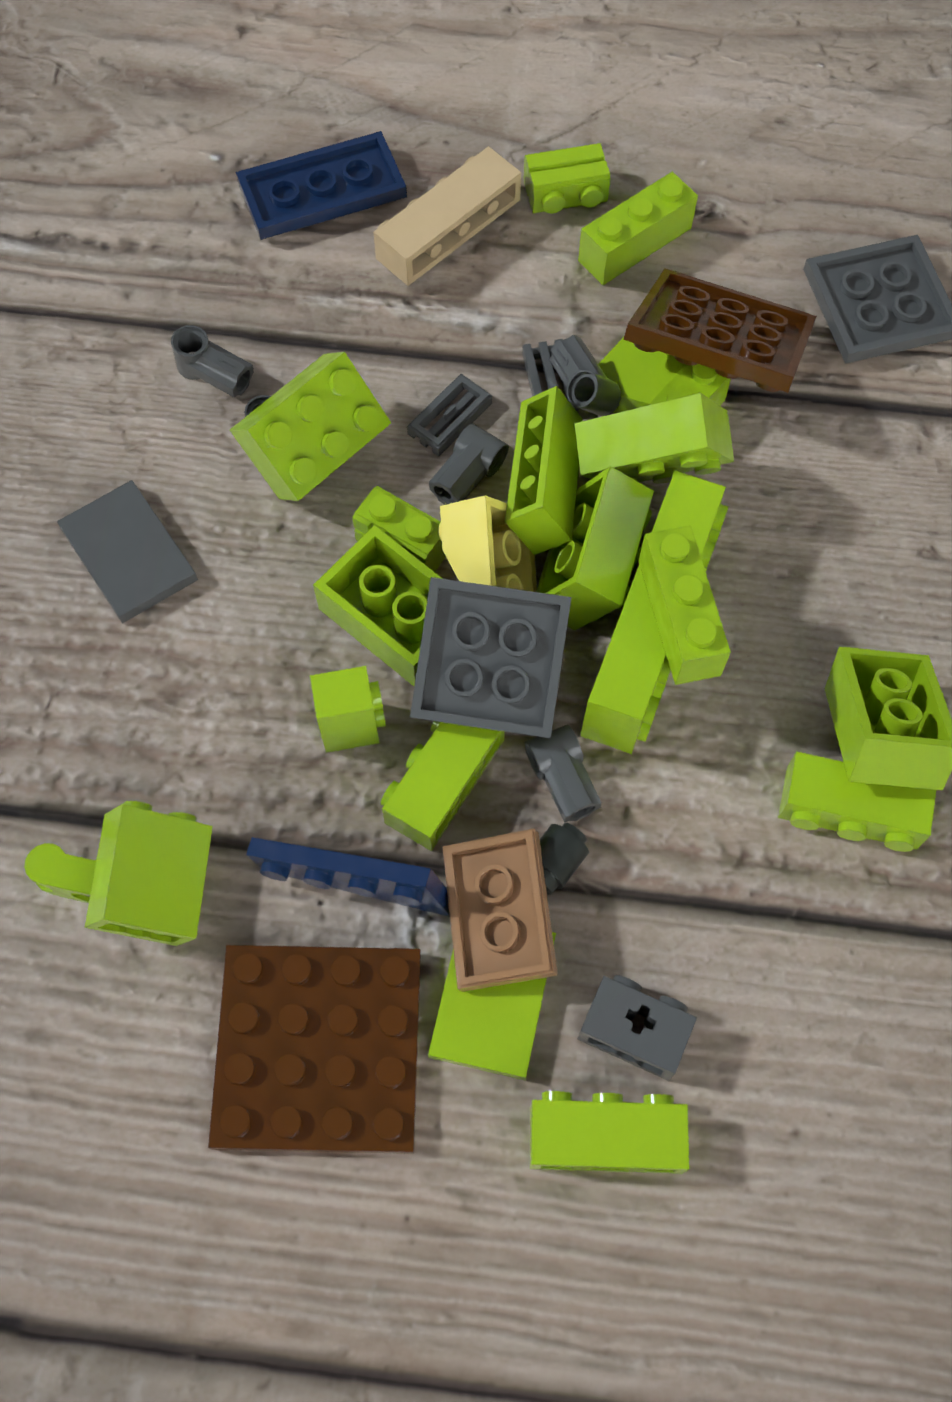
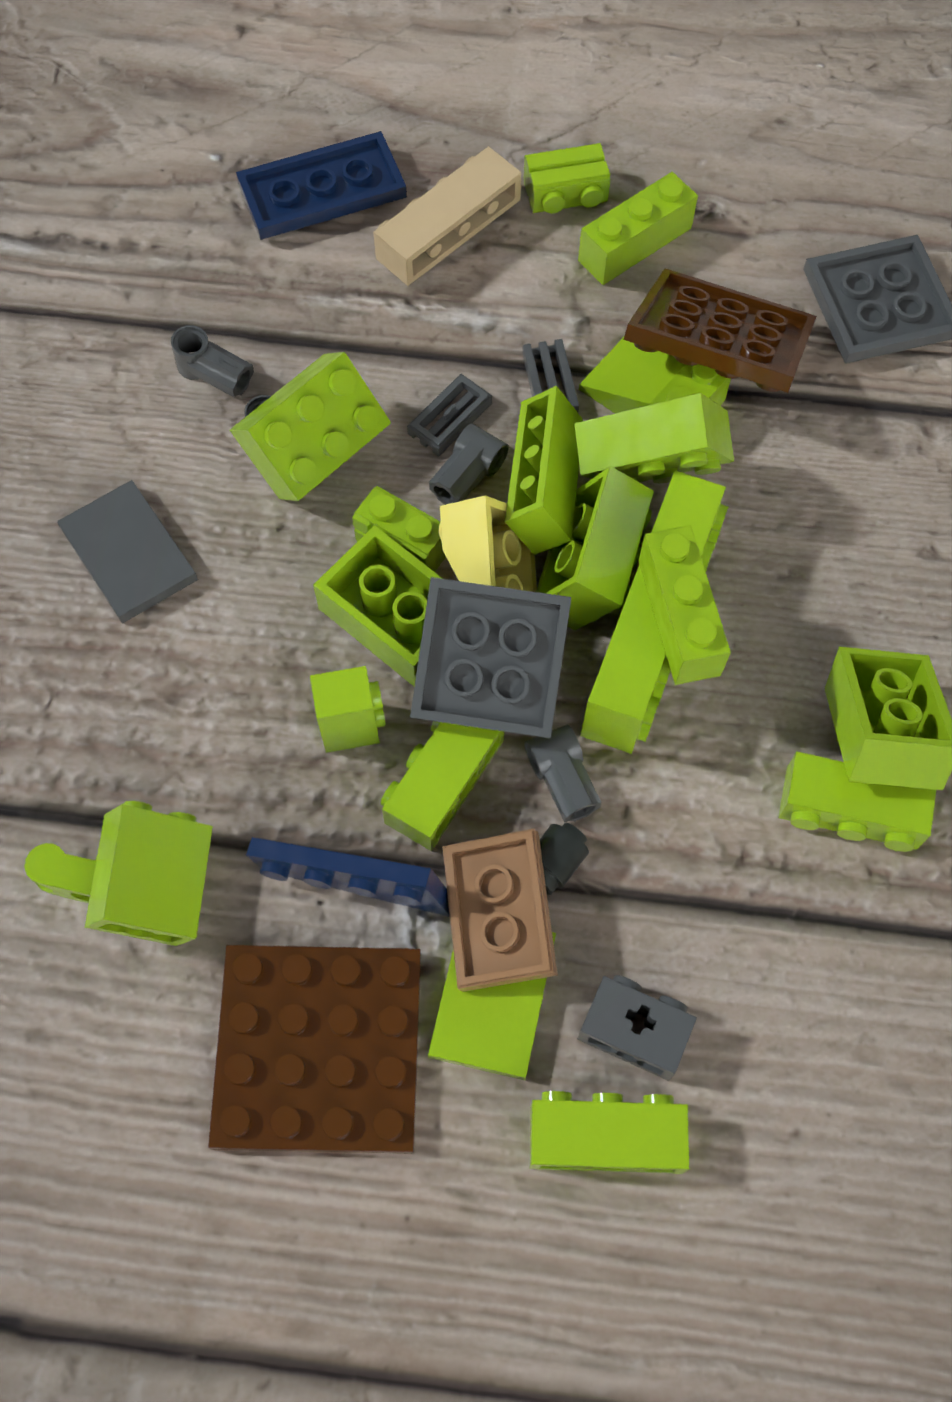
dark grey piece [549,335,621,417] -> none

